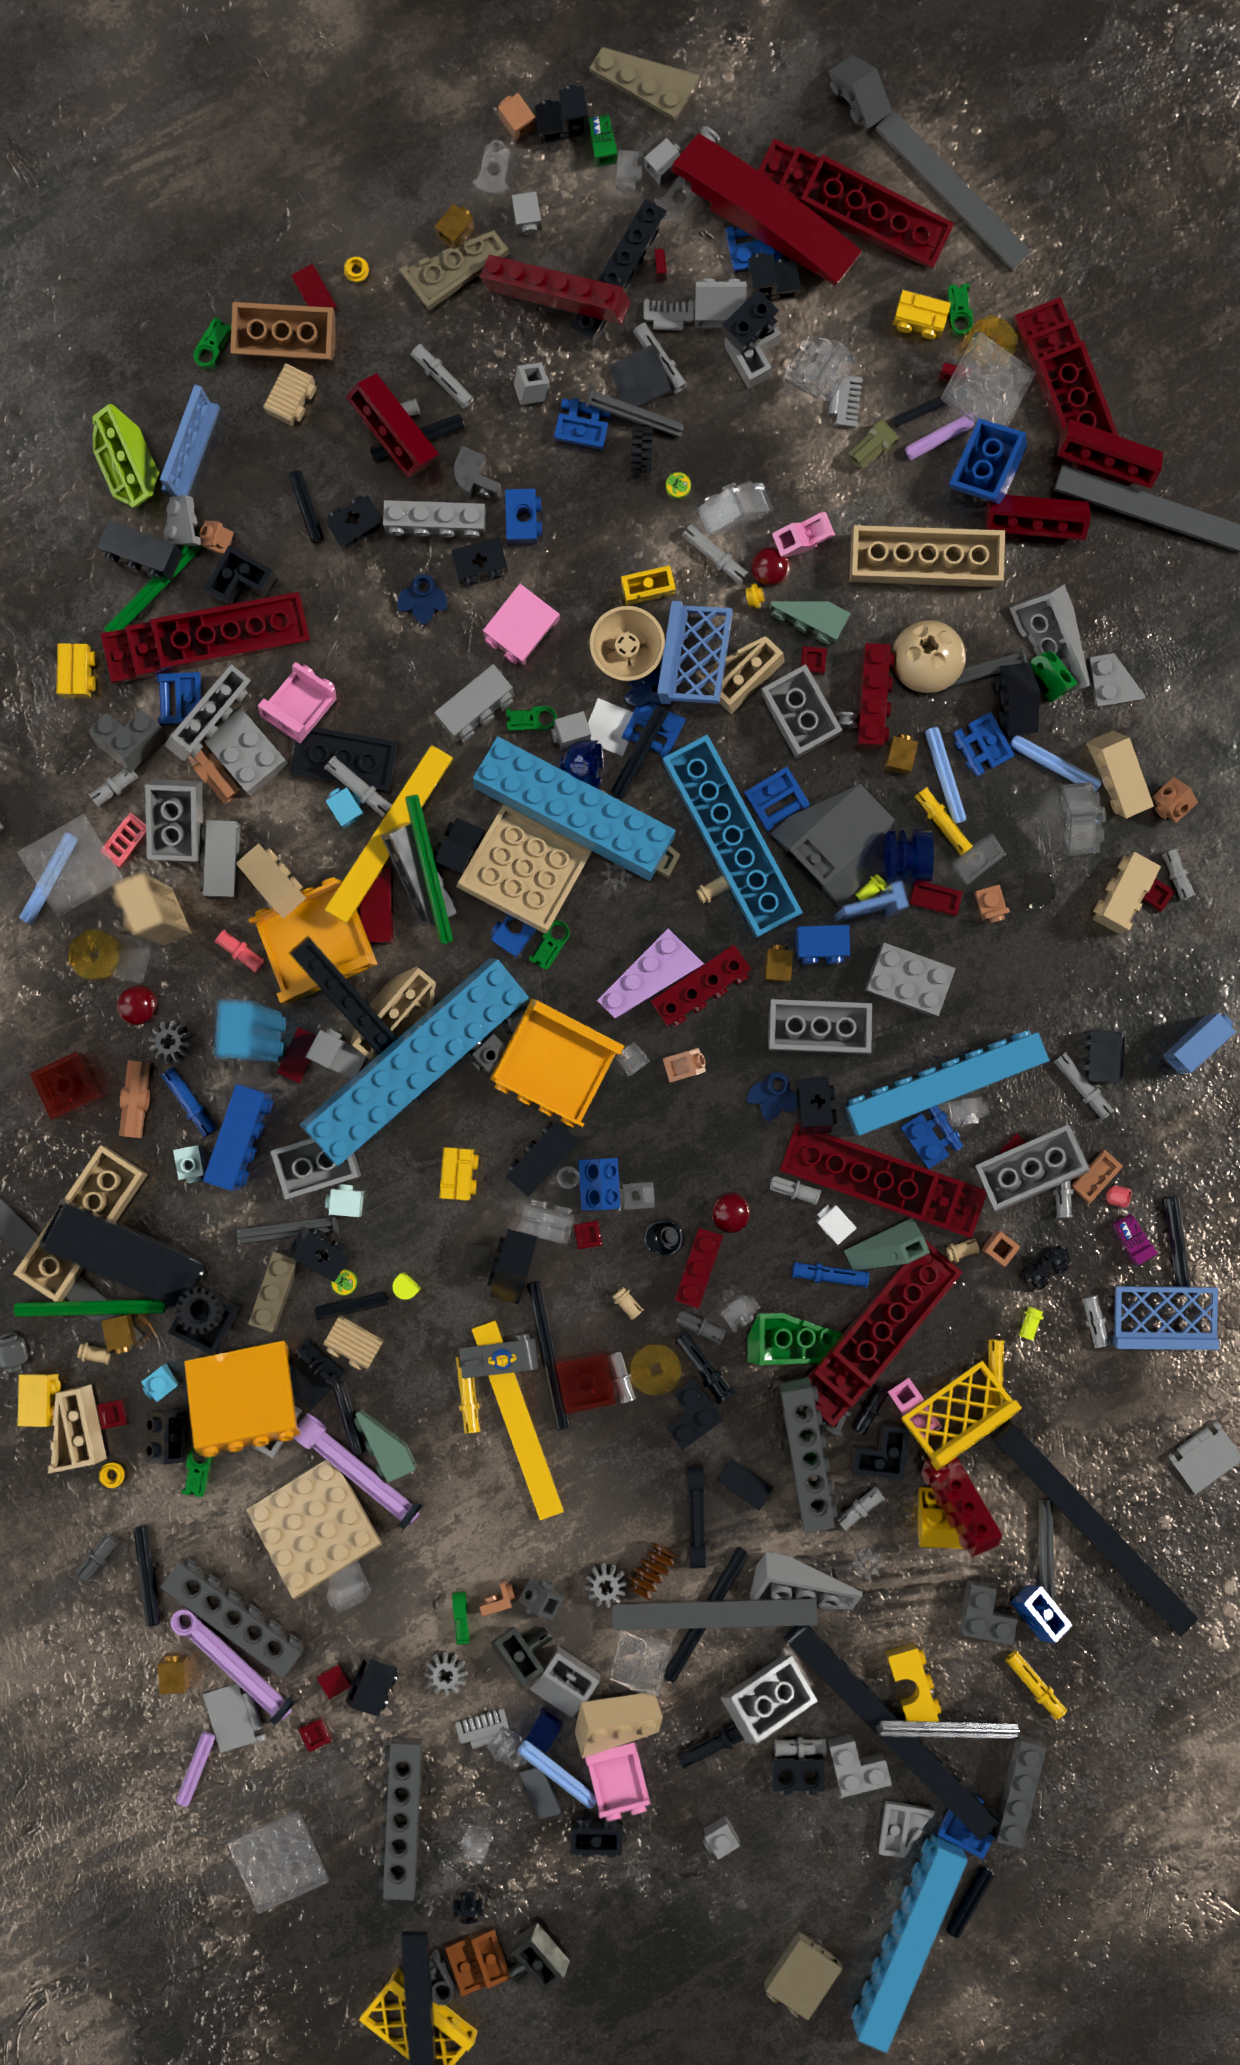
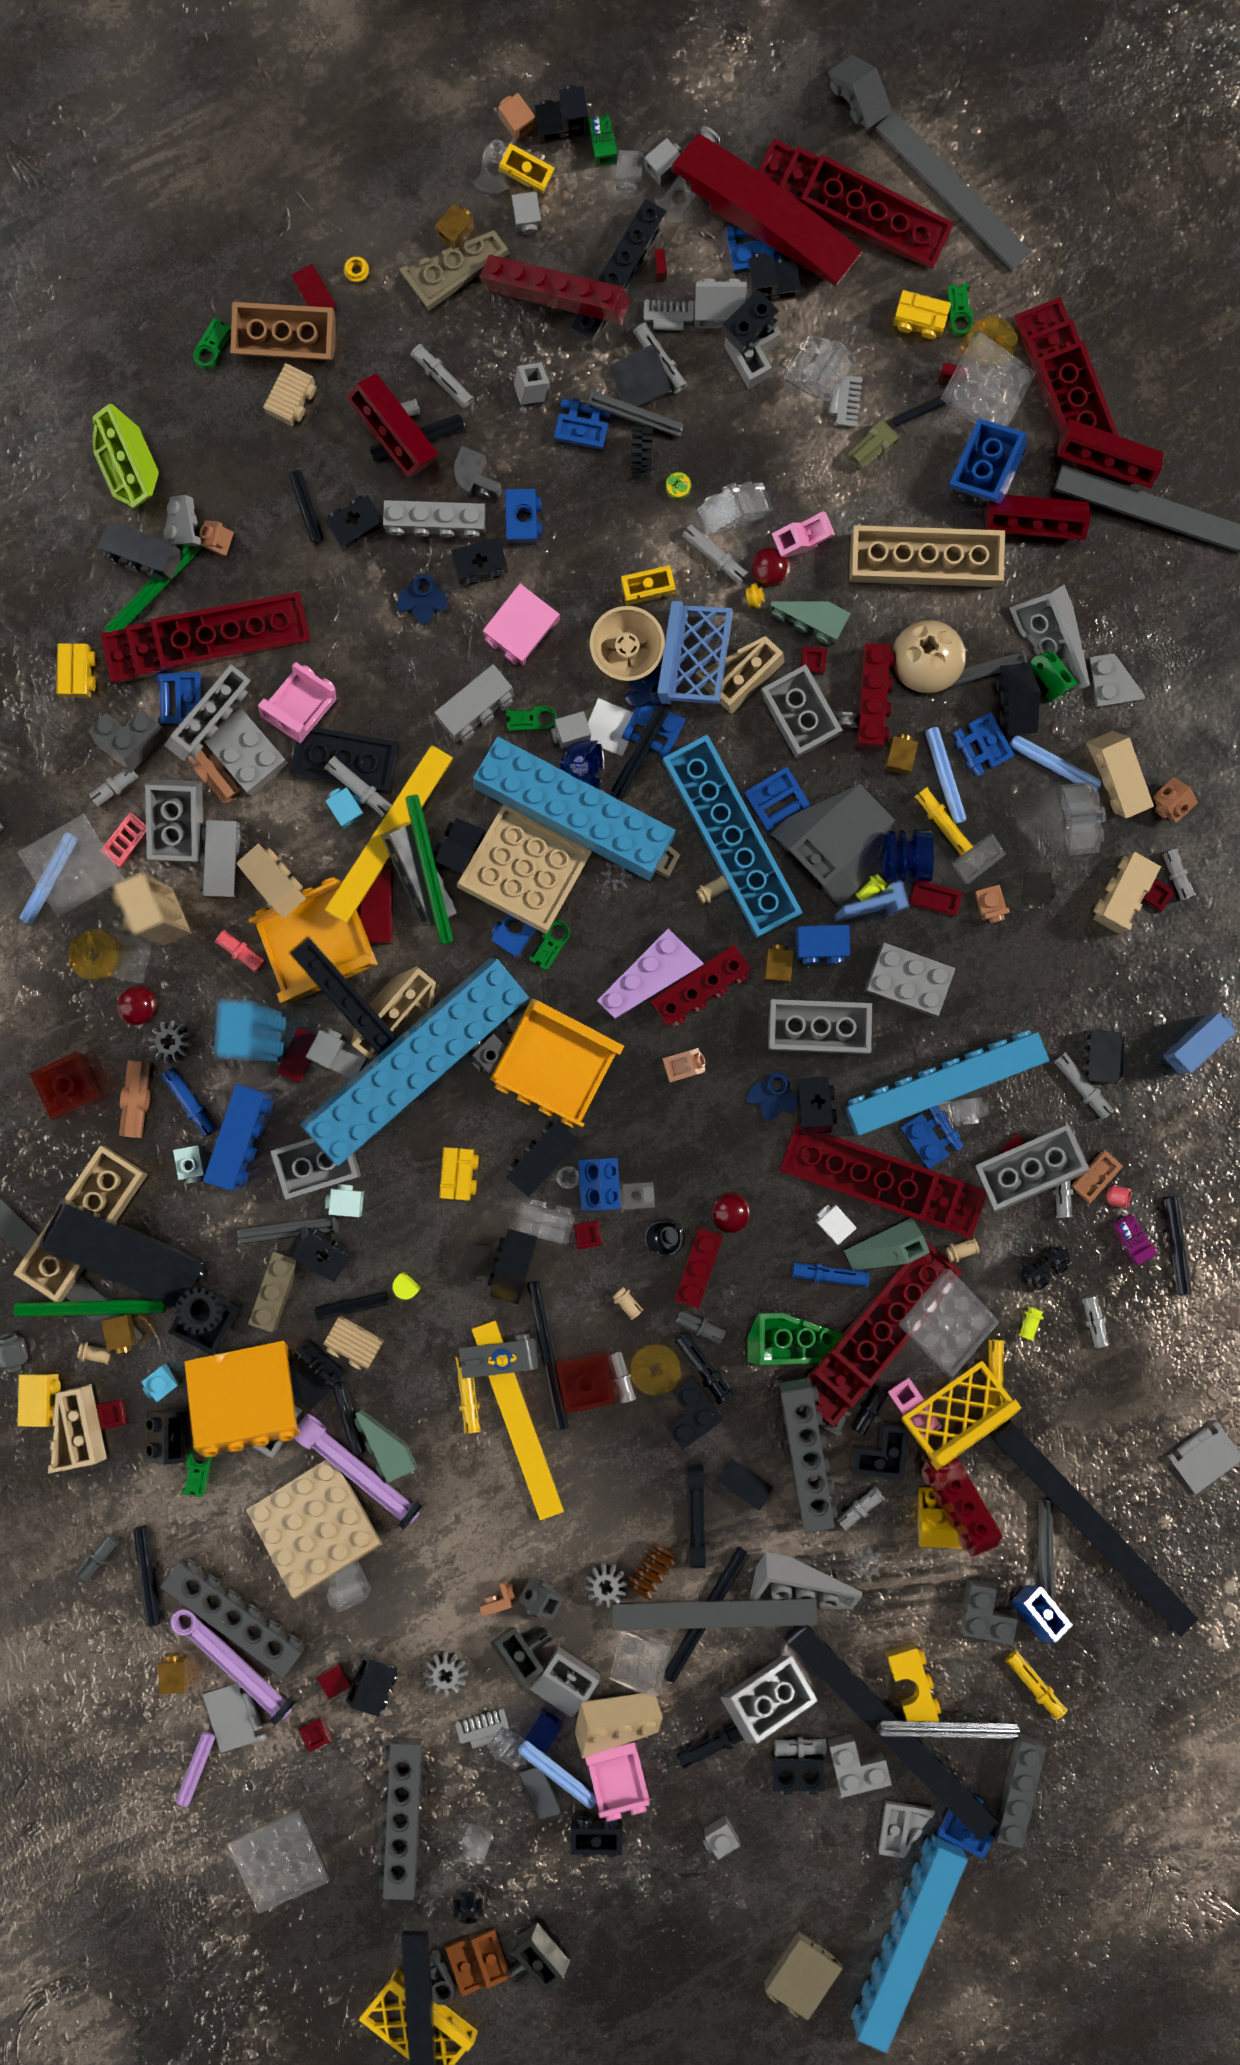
yellow plate [99,1462,125,1488] -> none
medium blue fence [160,385,220,496] -> none
black brick [204,545,277,605] -> none
tile [331,1269,357,1295] -> none
green piece [452,1591,470,1645] -> none
dark tan wing [590,47,700,121] -> none
clear brick [615,1042,650,1077] -> none
clear brick [719,1294,760,1333] -> none
light grey axle [770,1176,821,1205] -> none
lavender axle [905,414,974,460] -> none
black axle [947,1866,995,1939] -> none
nougat brick [980,1230,1021,1267] -> none
medium blue fence [1112,1286,1219,1350] -> none
none -> yellow brick [498,143,555,195]
none -> clear plate [898,1269,1000,1378]

